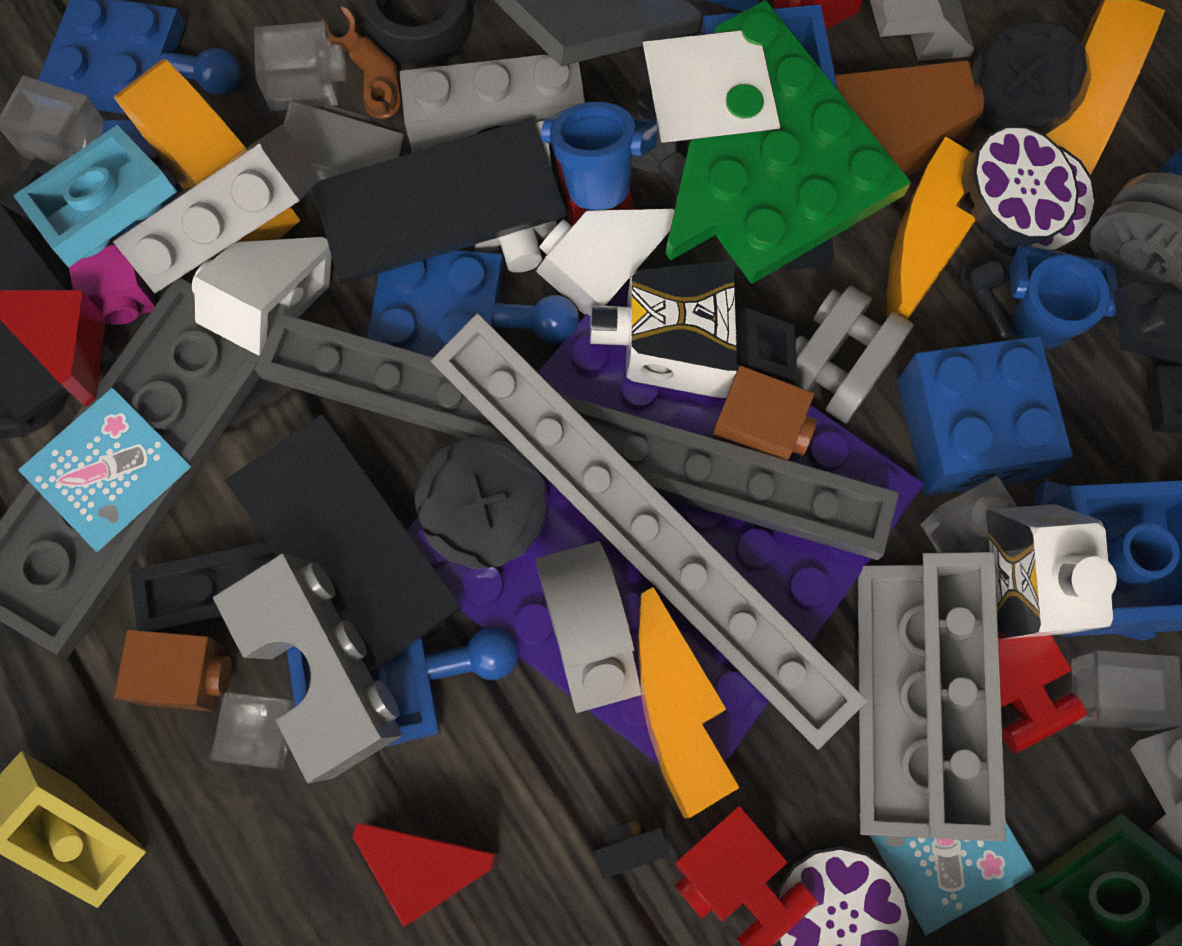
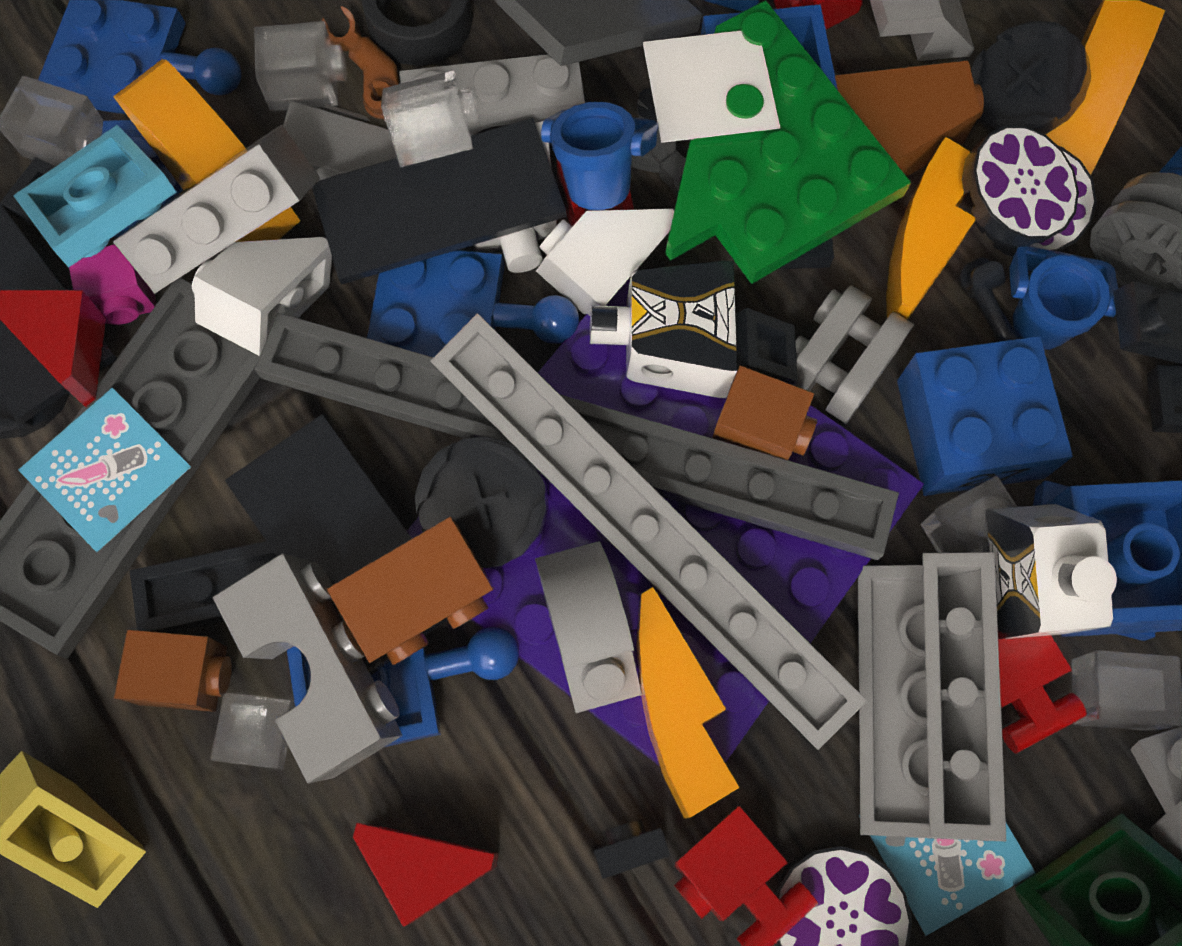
none -> dark orange brick [327,517,495,665]
none -> clear brick [381,70,481,167]

